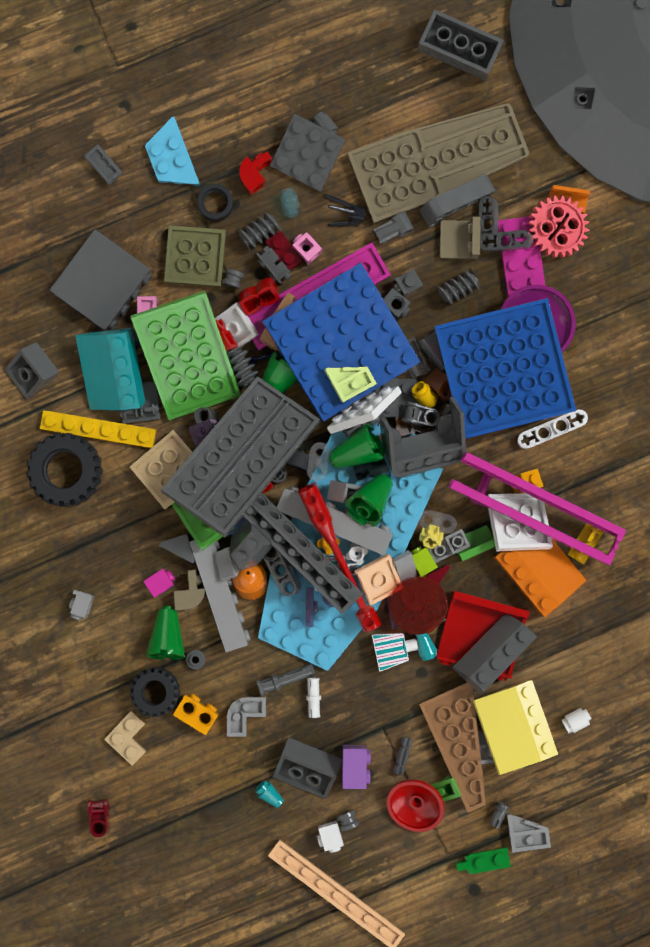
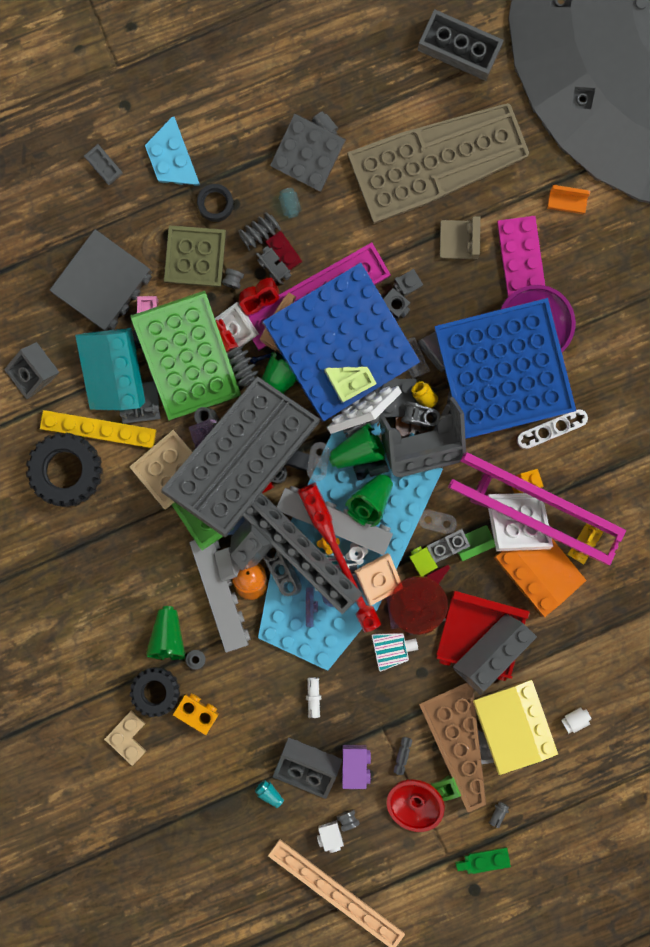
light grey brick [69,590,95,620] -> none
dark red piece [88,798,110,838] -> none
dark pink brick [143,569,175,598] -> none
dark grey slope [159,534,196,564] -> none
dark tan brick [174,570,206,611] -> none
light grey plate [227,697,266,737] -> none
red brick [240,152,272,196] -> none
dark grey pin [256,663,315,697] -> none
bright pink brick [293,232,322,265] -> none
black plant [324,194,365,227] -> none
light grey slope [327,480,363,503] -> none
dark grey piece [373,212,414,245] -> none
light grey slope [392,551,417,587] -> none
teal cone [416,630,437,661] -> none
dark grey beam [419,174,496,227] -> none
light yellow gear [419,524,444,549] -> none
reddish brown brick [424,368,451,402] -> none
dark grey piece [437,268,480,306] -> none
dark grey beam [479,196,533,252] -> none
light grey wing [507,814,551,853] -> none
coral gear [527,195,590,258] -> none

